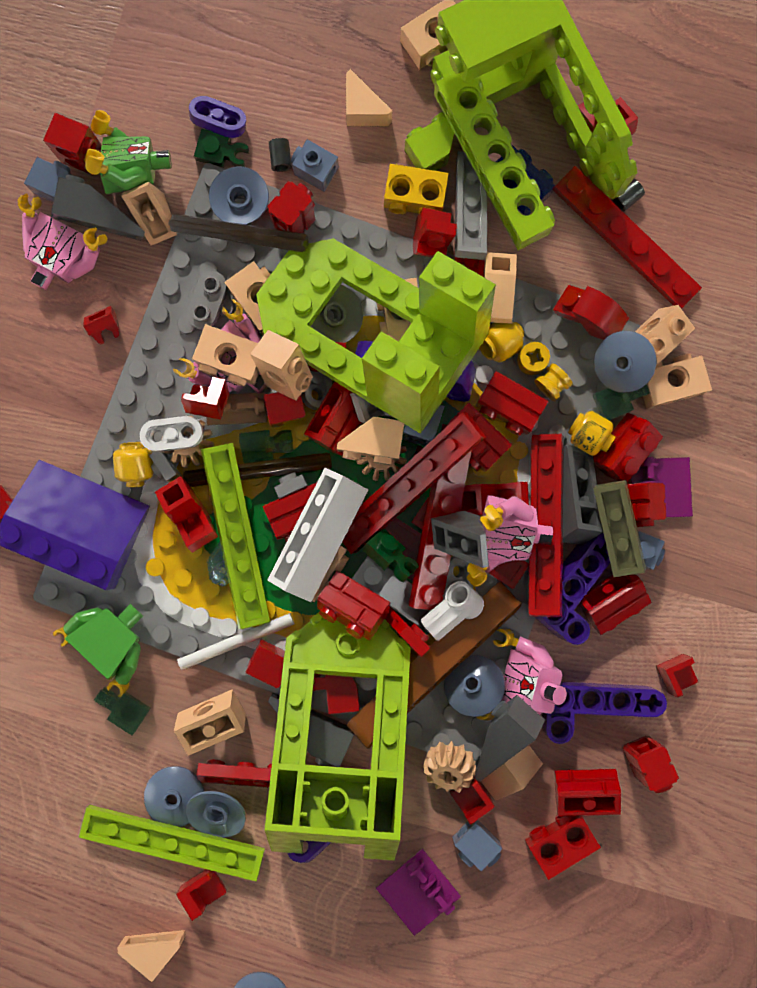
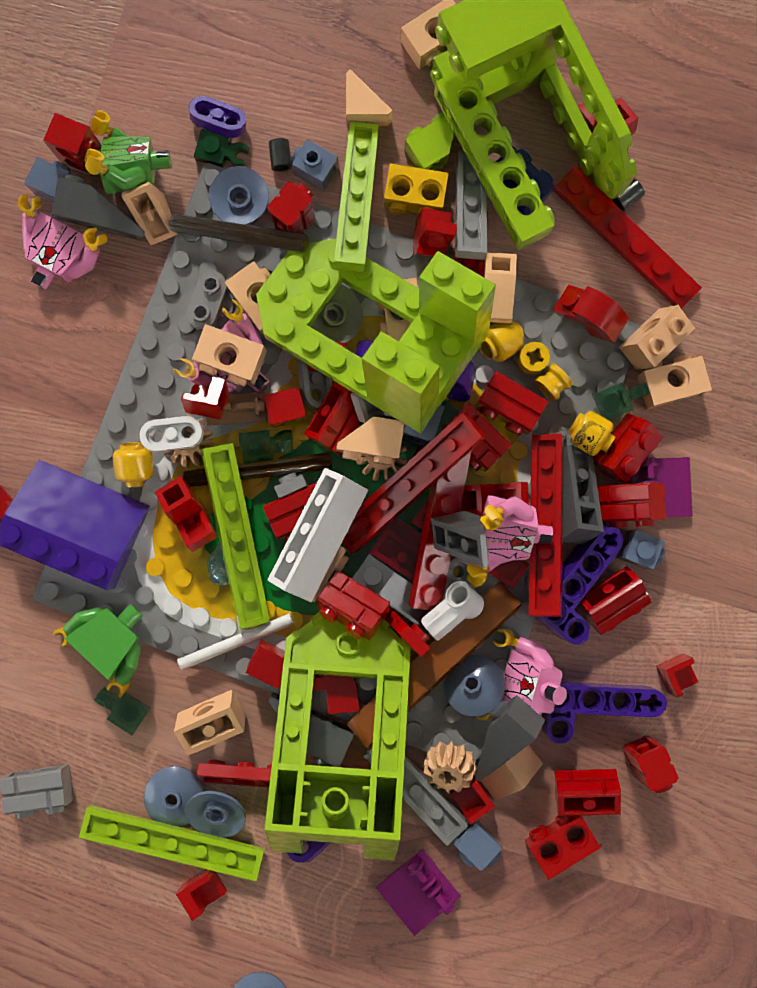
red tile [83,306,119,344] -> none
light nougat slope [117,930,185,982] -> none
light grey plate [149,451,182,482] -> none
light nougat brick [250,330,313,400] -> none
dark green plate [362,528,419,583] -> none
olive plate [593,480,646,577] -> none
sand blue dish [594,331,657,393] -> none
none -> light grey brick [0,764,74,819]
none -> lime plate [333,121,379,272]
none -> light grey plate [363,747,469,846]

